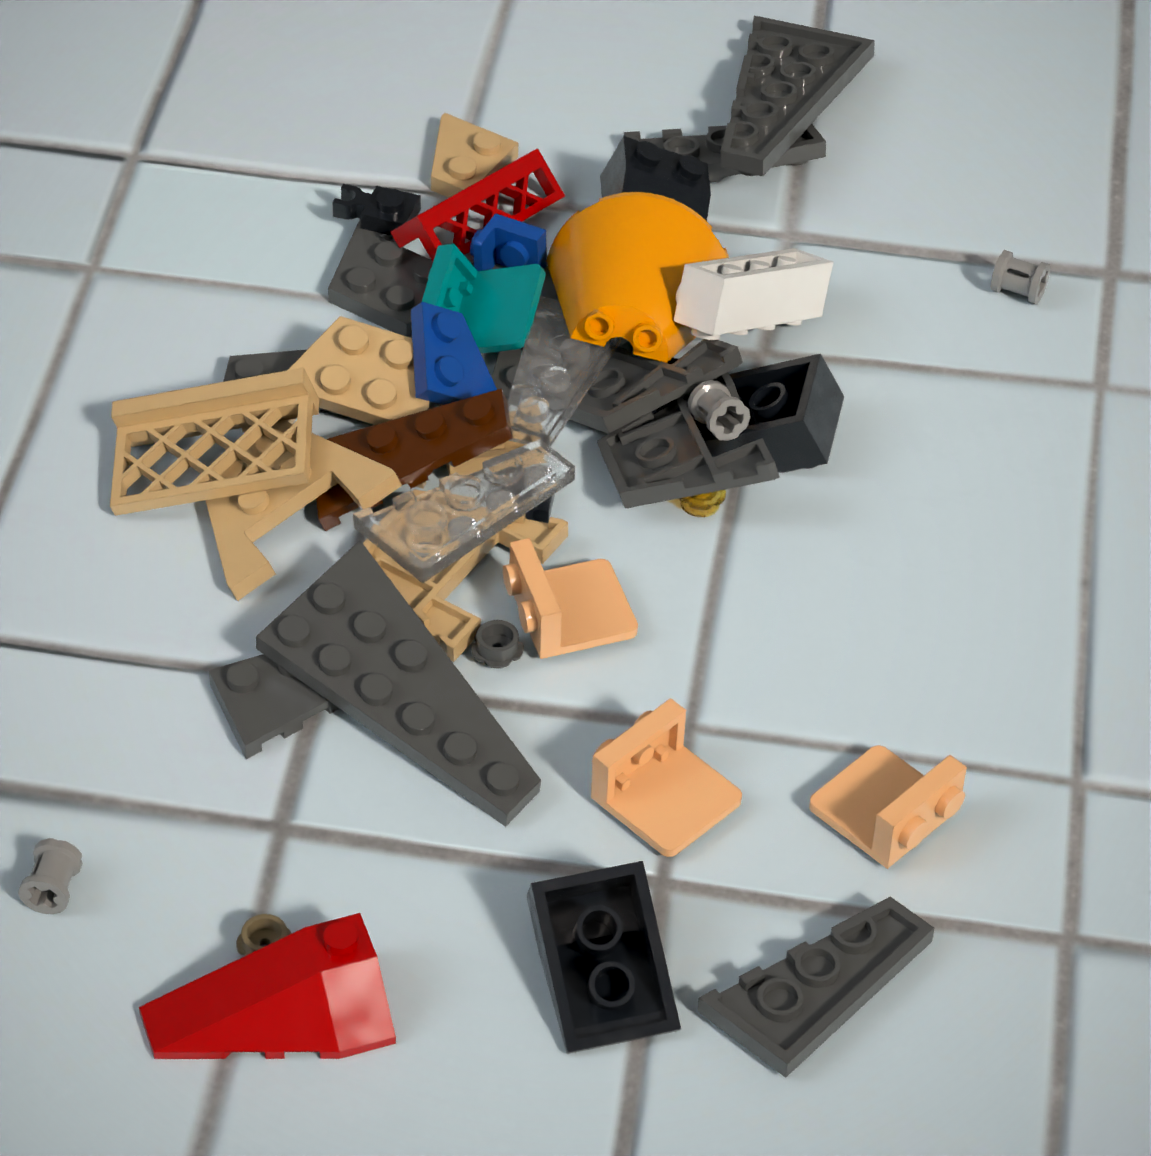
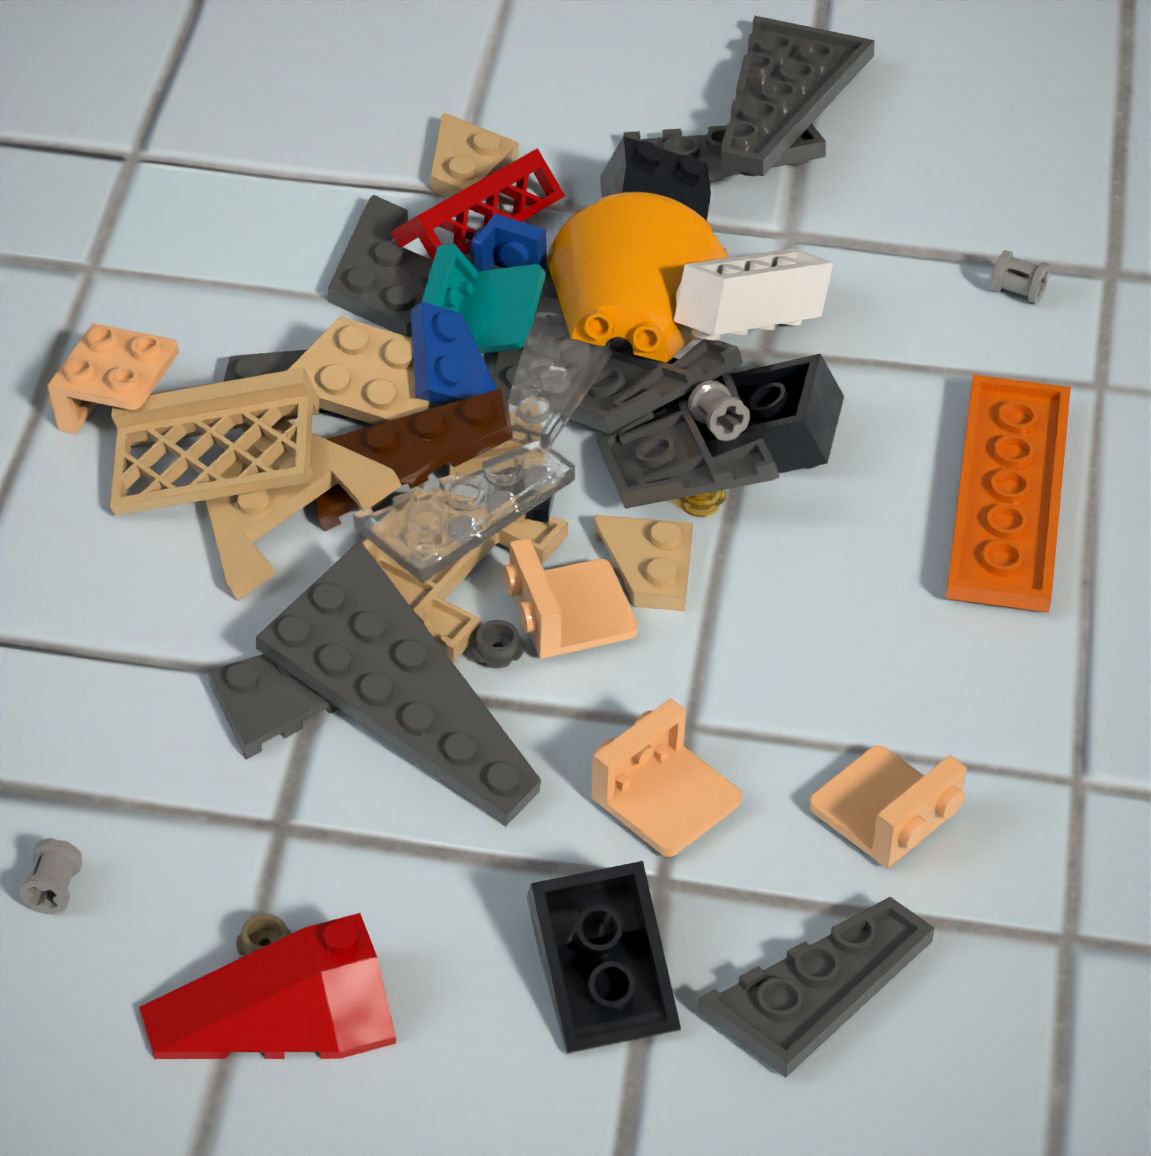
black plate [332,183,421,236] -> none
none -> light nougat bracket [47,323,179,434]
none -> tan wing [594,515,693,611]
none -> orange plate [945,374,1071,613]

